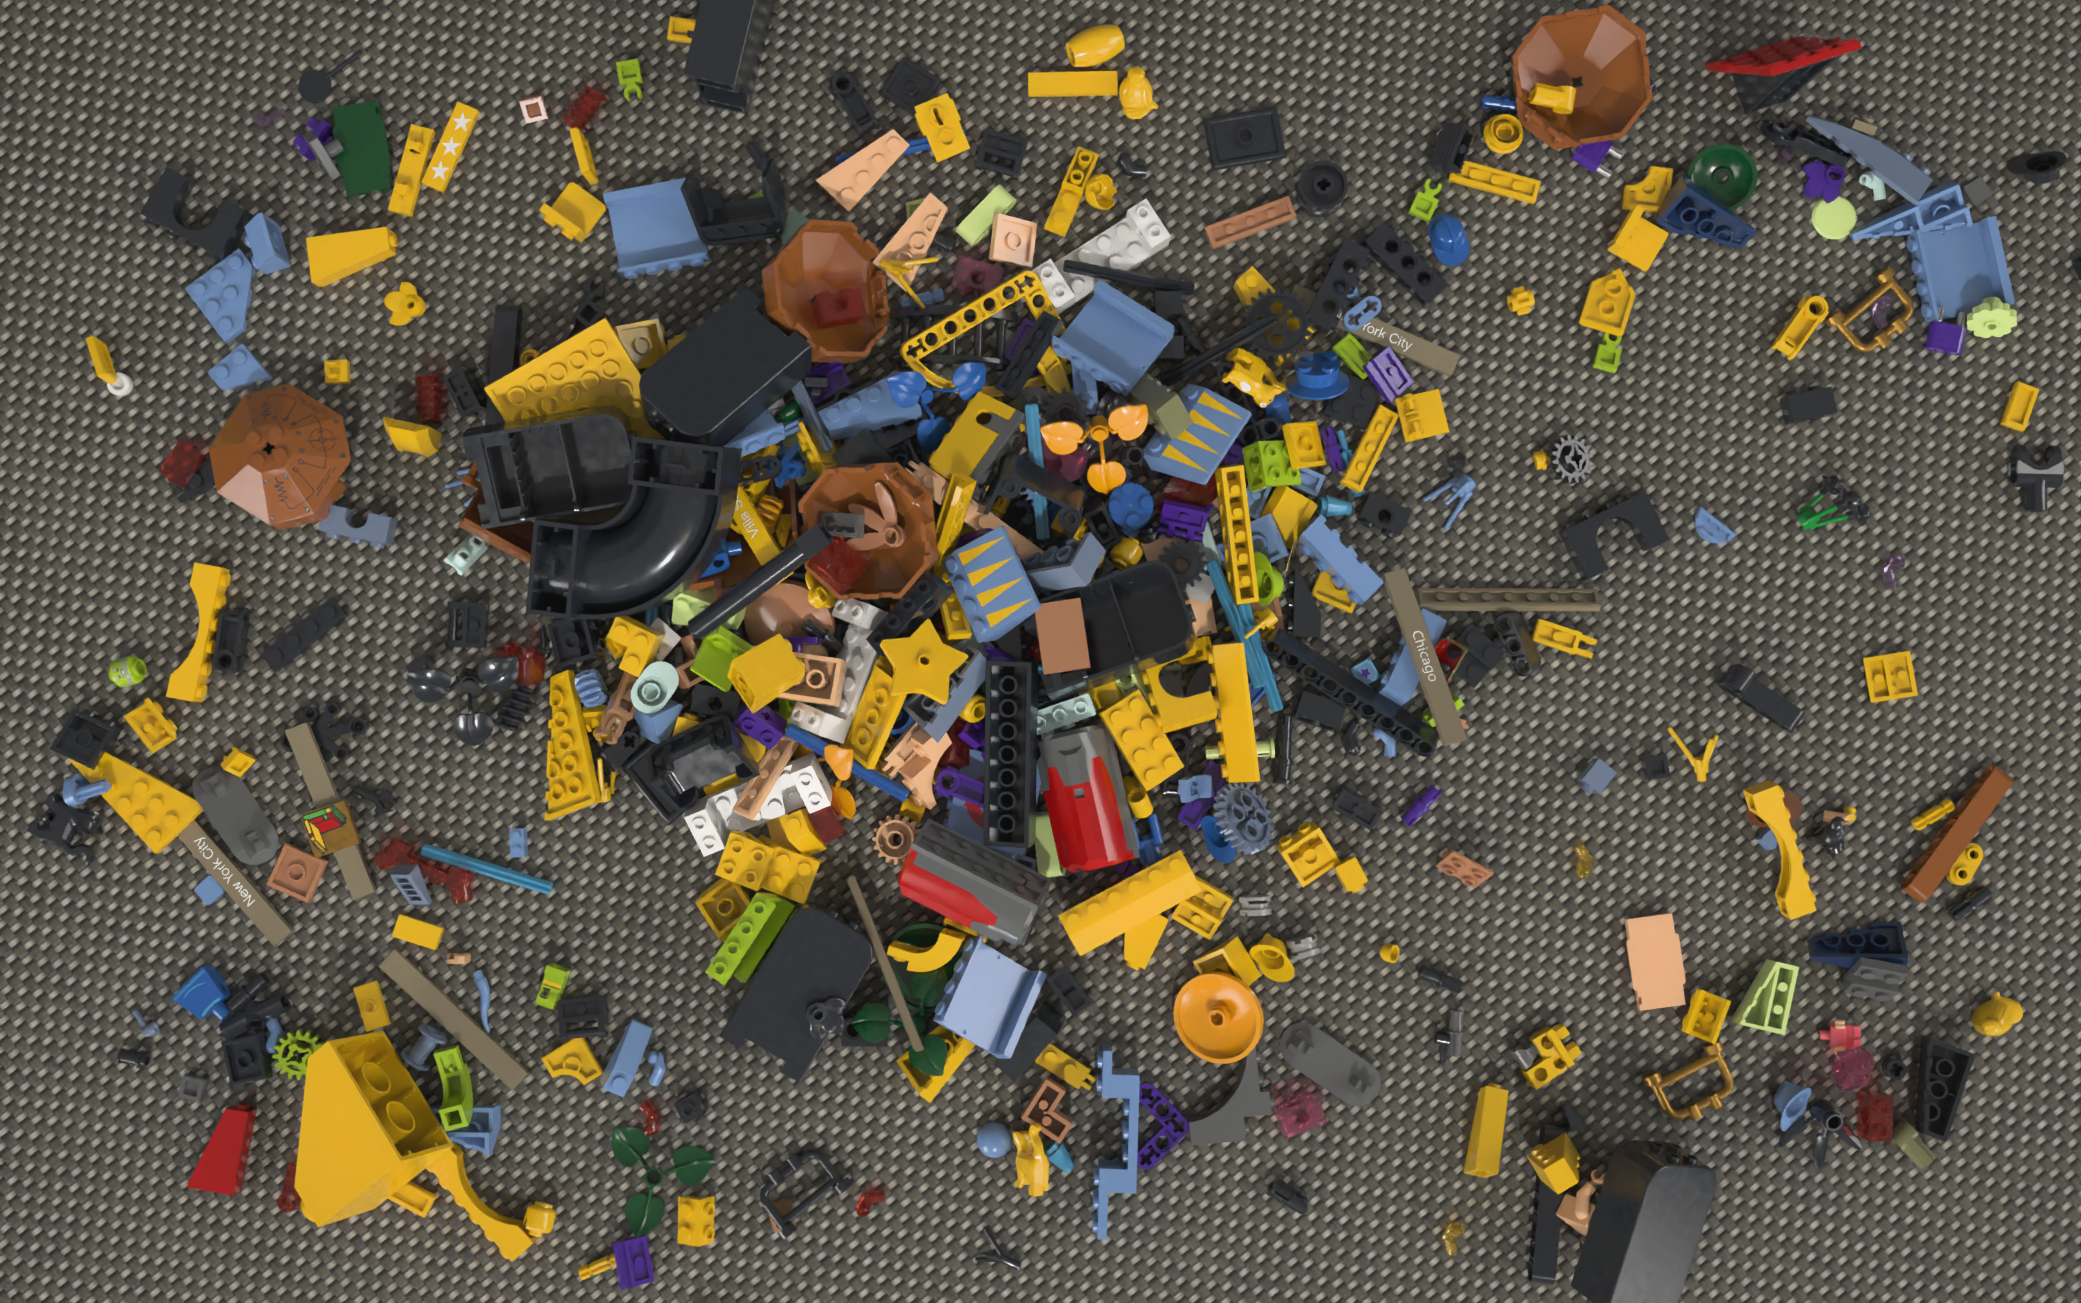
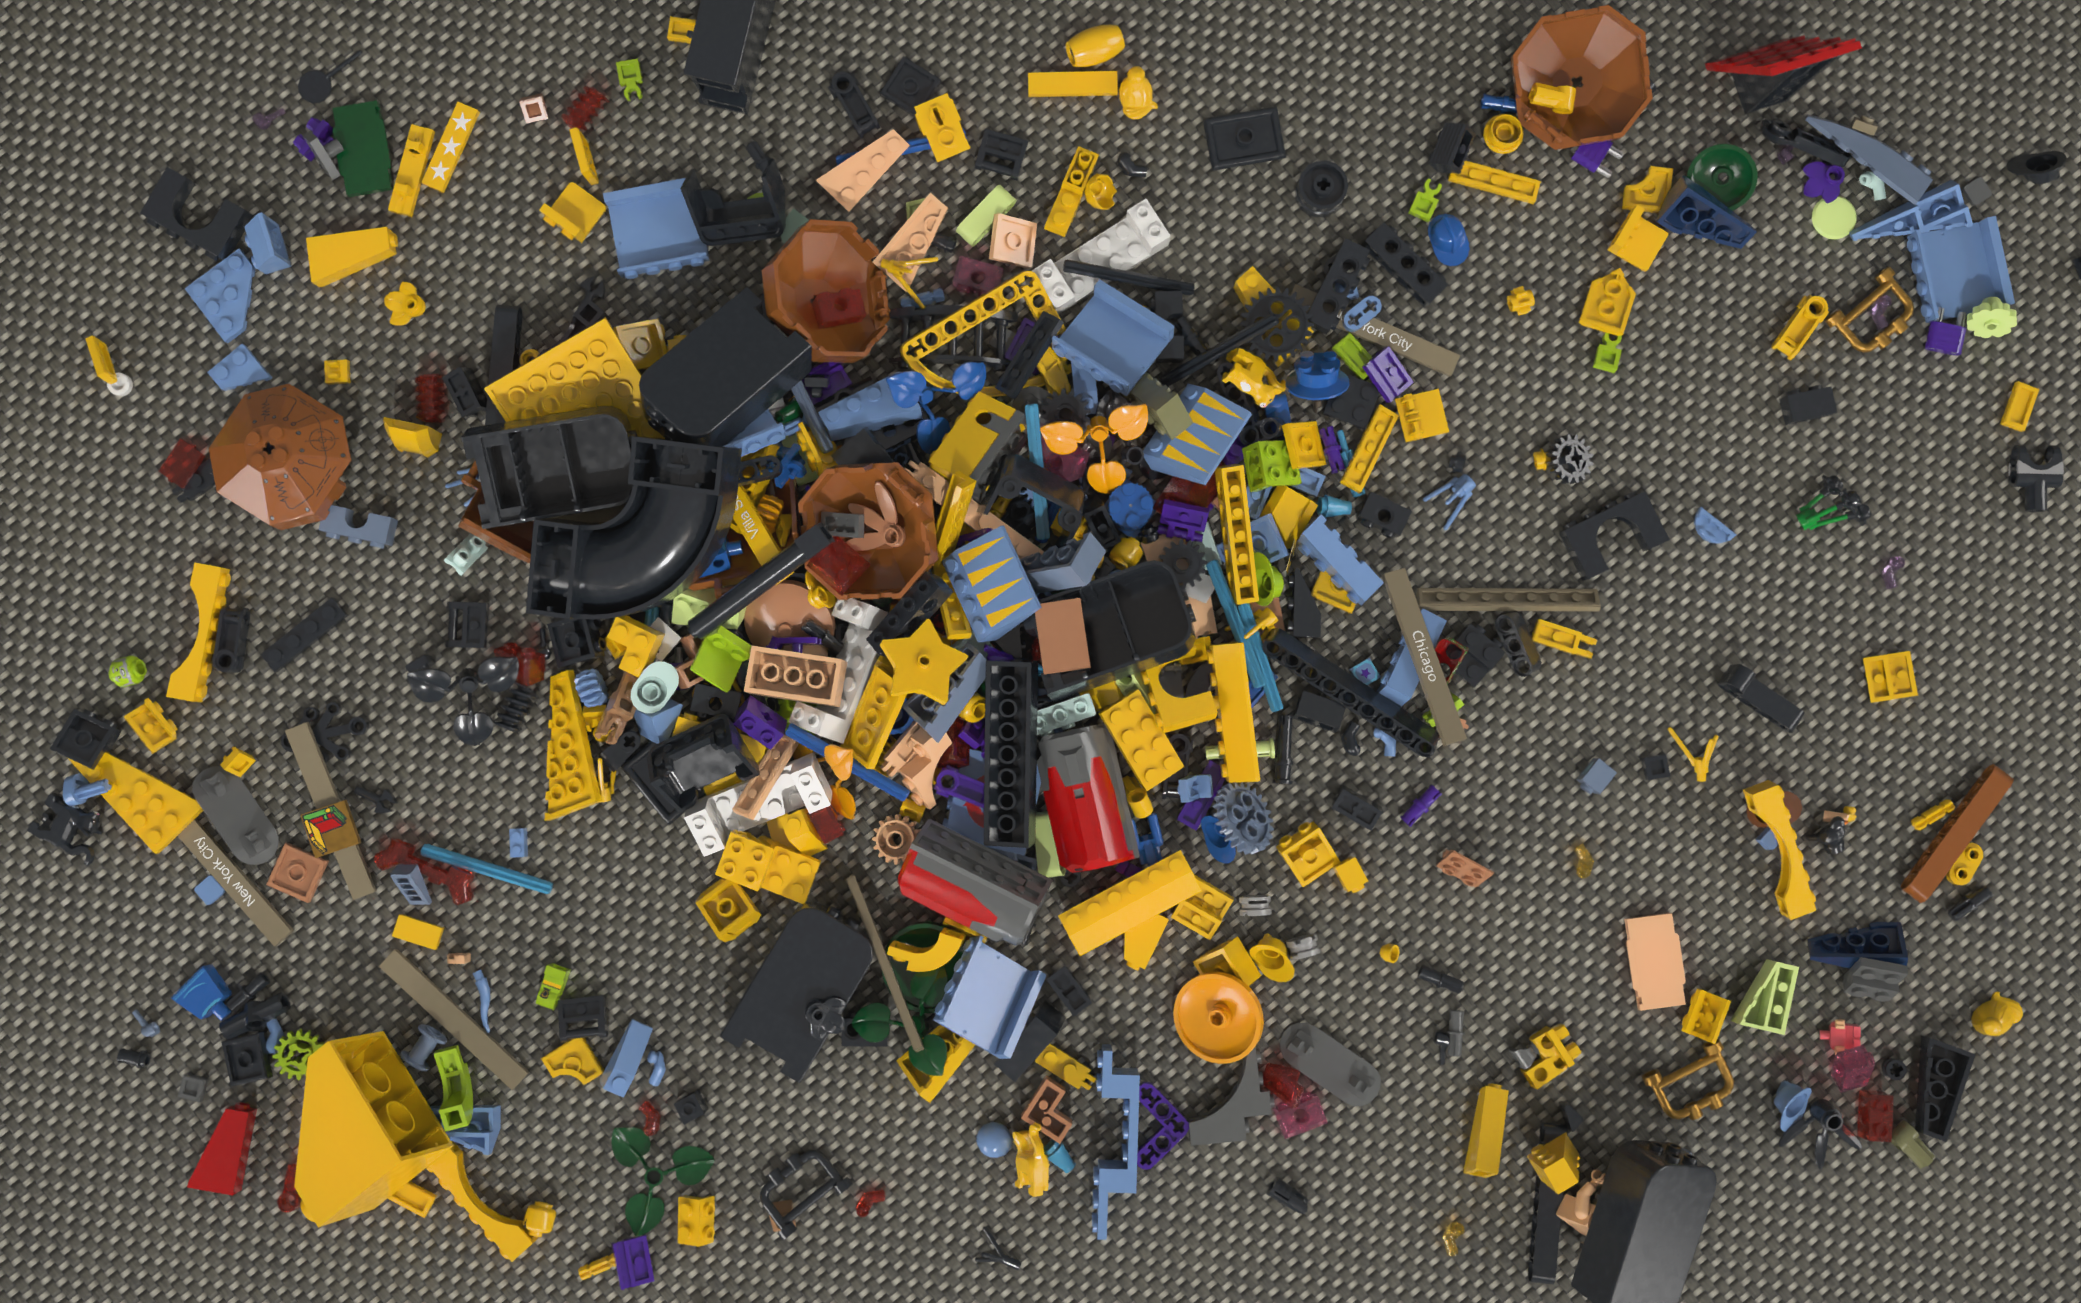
yellow plate [353,980,391,1032] -> none
lime panel [705,892,797,985] -> none
yellow slope [727,633,805,714] -> none
nougat plate [1204,196,1297,250] -> none
none -> clear red slope [1263,1063,1304,1109]

